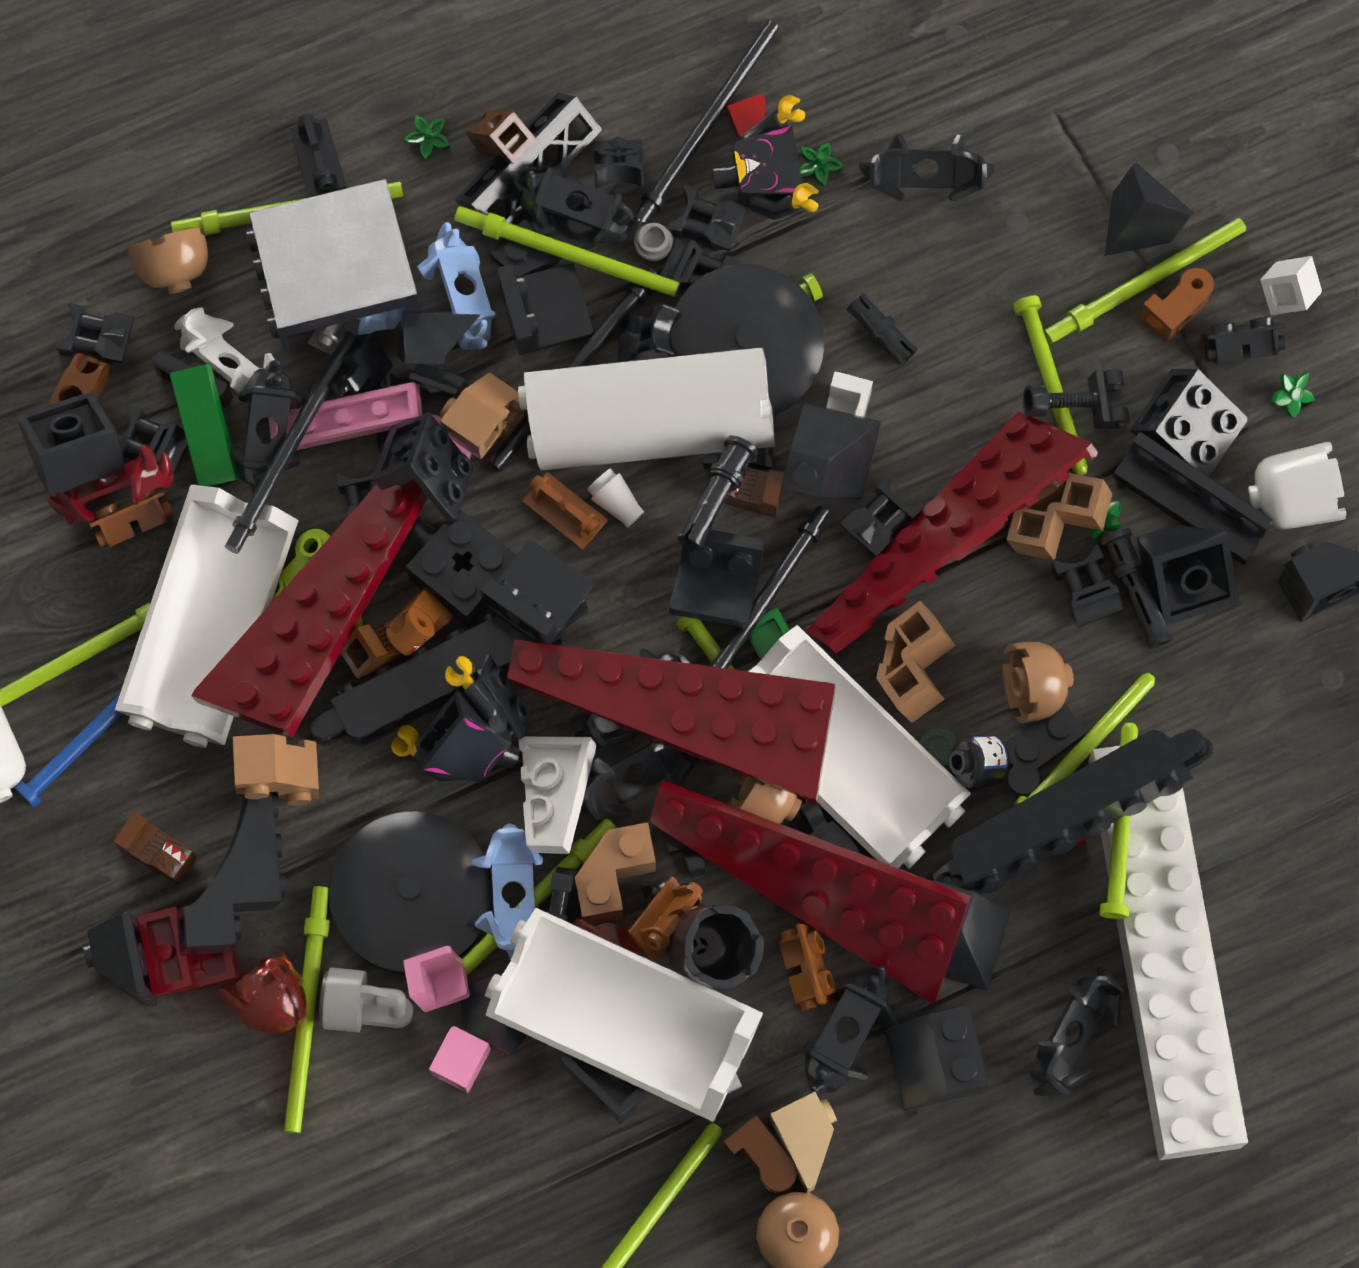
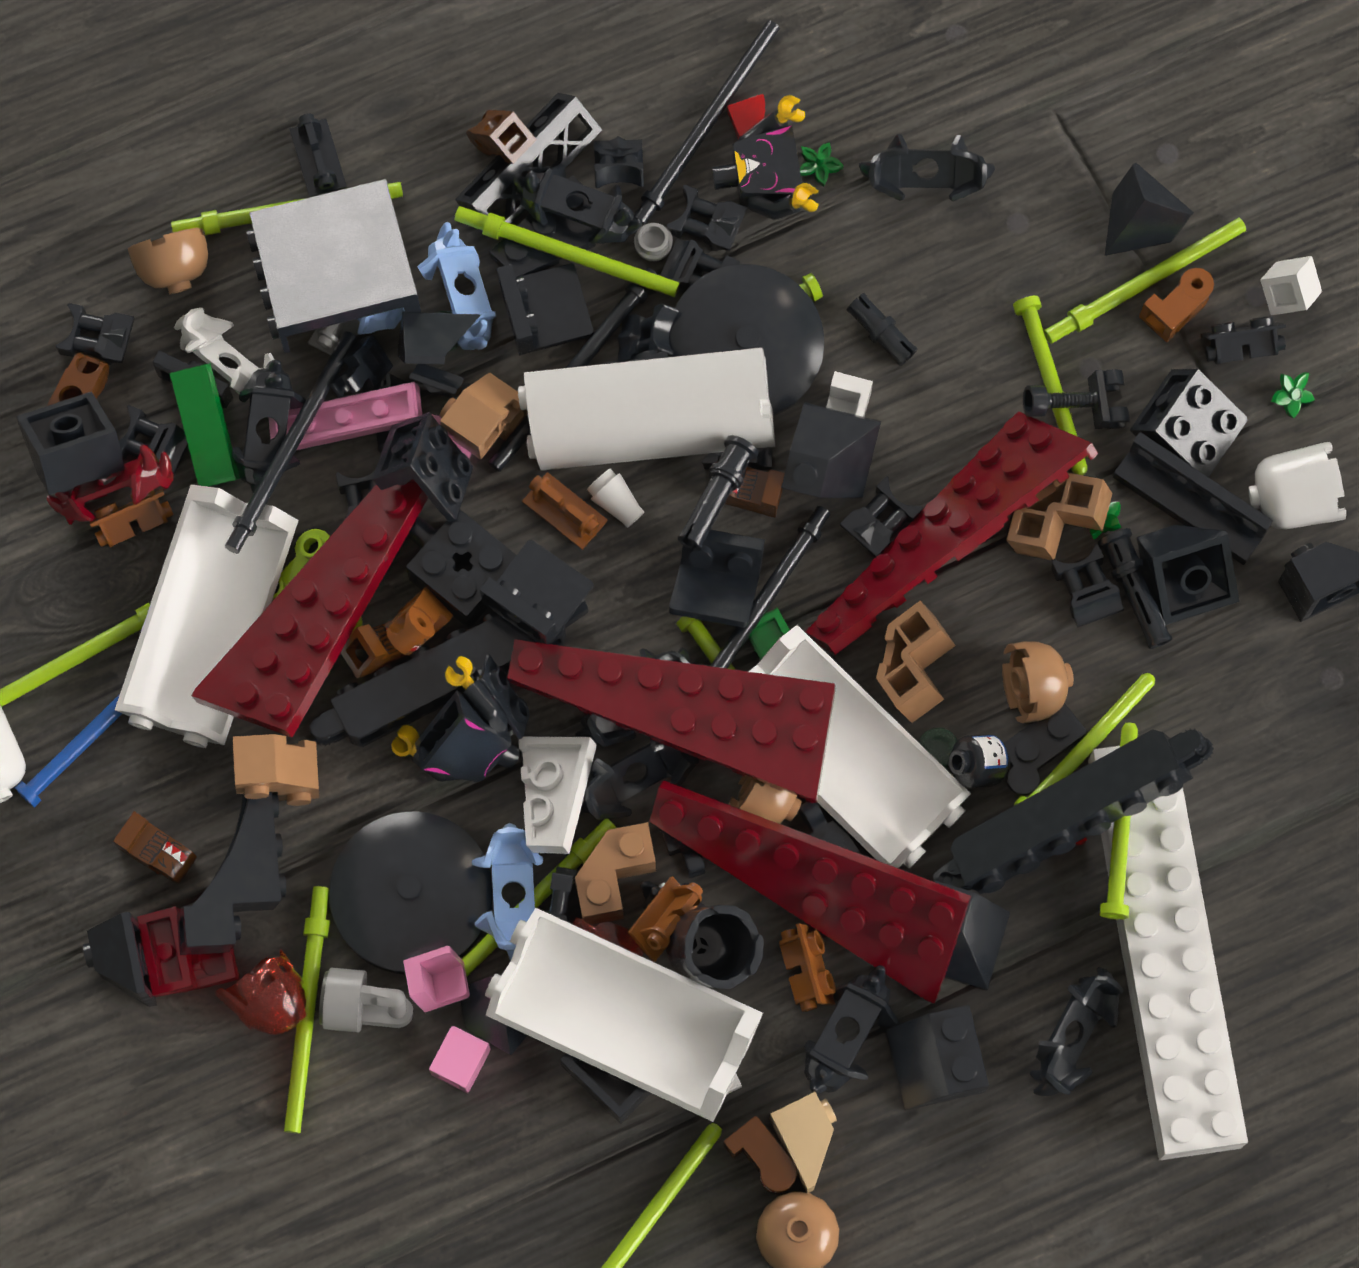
green plant [404,115,450,160] -> none

